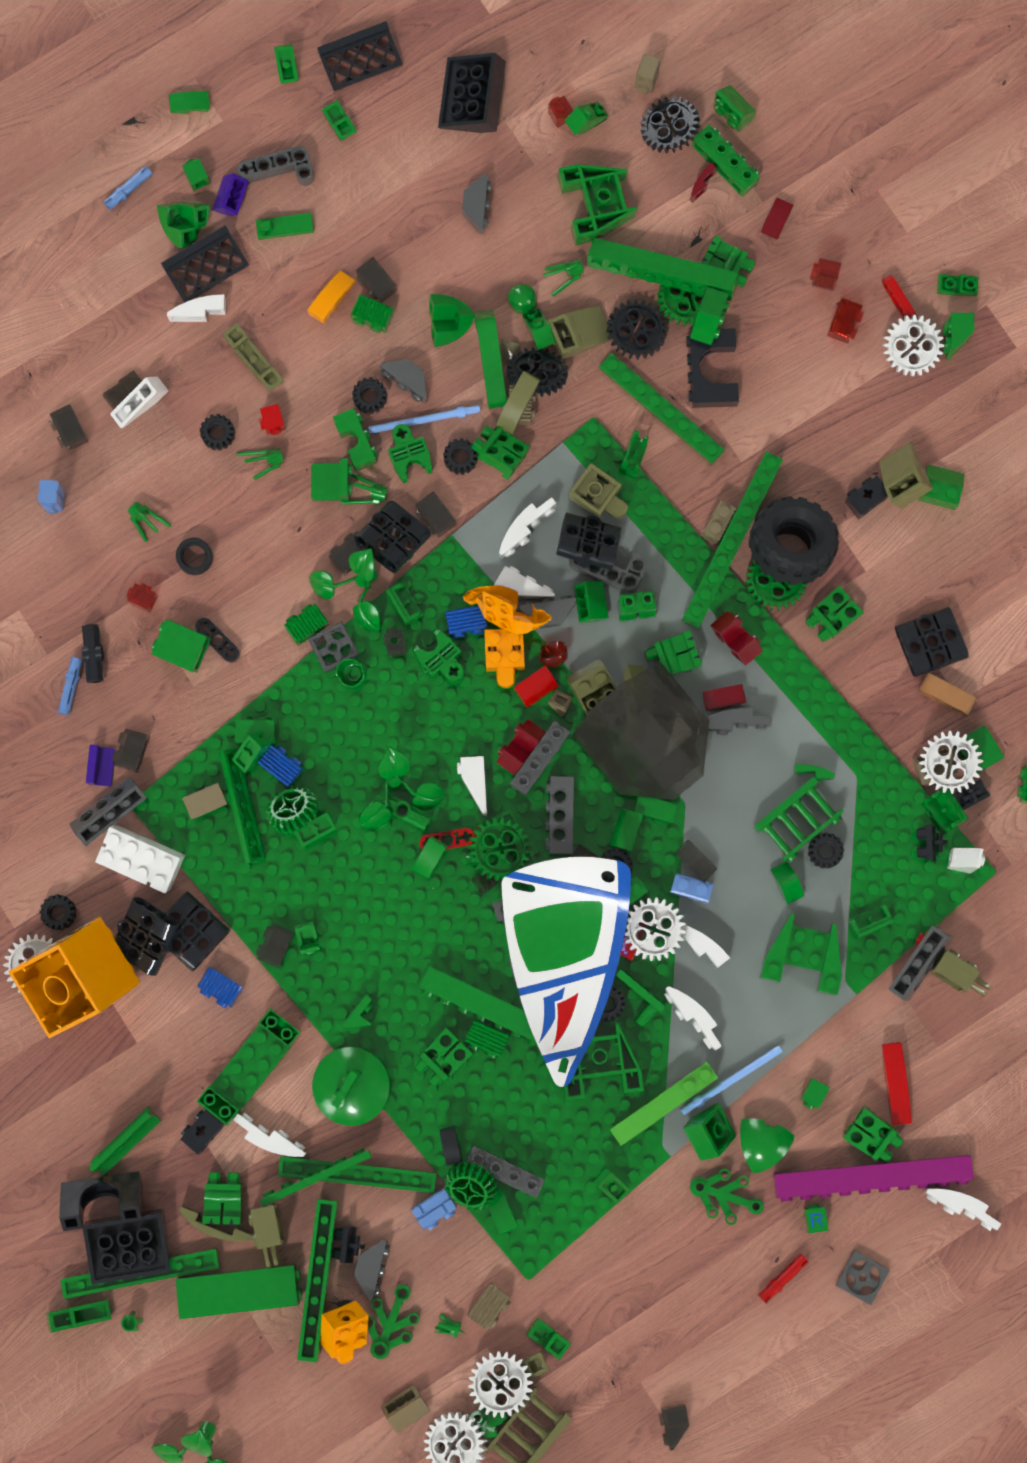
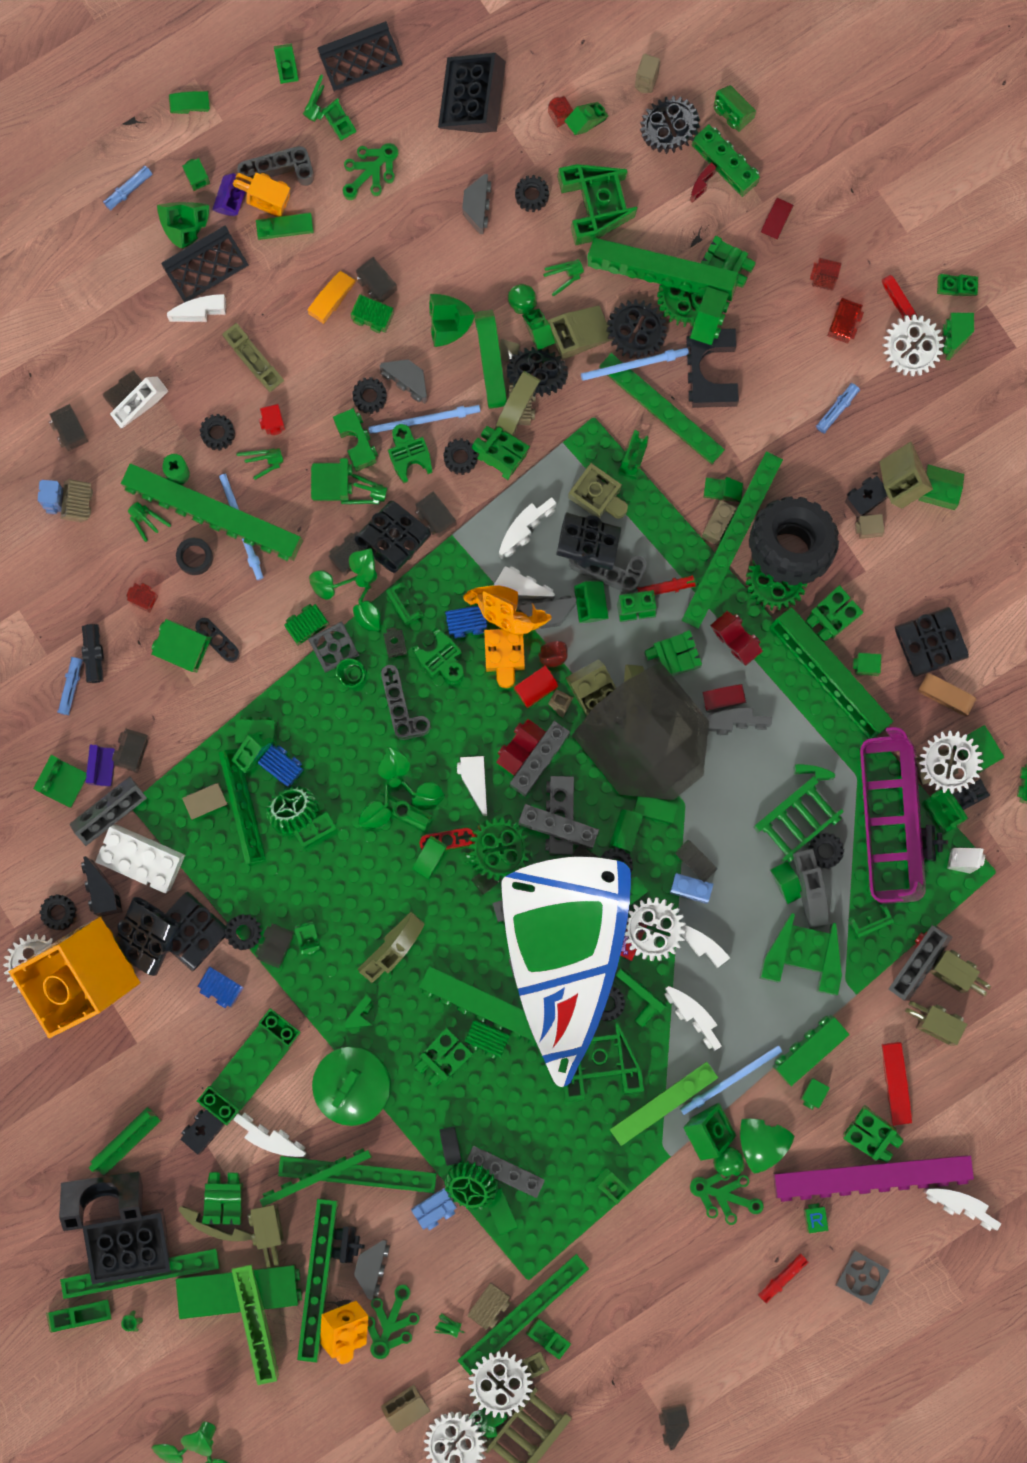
none -> green bracket [33,755,87,808]
none -> dark tan brick [60,479,93,523]
none -> black slope [81,856,123,917]
none -> green brick [120,463,303,561]
none -> green piece [162,454,190,485]
none -> light blue bar [219,474,264,580]
none -> black tyre [225,914,262,950]
none -> bright green slope [231,1265,279,1385]
none -> light orange brick [233,173,290,217]
none -> green plant [303,74,340,122]
none -> green plant [342,143,398,200]
none -> olive slope [358,912,425,983]
none -> dark grey beam [381,665,431,740]
none -> green plate [457,1254,589,1376]
none -> black tyre [515,175,549,212]
none -> dark grey brick [519,804,599,850]
none -> light blue bar [581,348,689,381]
none -> red pin [637,575,696,595]
none -> green slope [703,477,743,502]
none -> green hair [713,1147,745,1177]
none -> green brick [769,607,894,739]
none -> green brick [772,1015,850,1087]
none -> dark grey slope [793,849,829,929]
none -> medium blue pin [816,383,860,434]
none -> green brick [852,653,882,676]
none -> dark tan brick [855,514,885,539]
none -> magenta piece [860,727,926,904]
none -> olive brick [905,1001,968,1046]

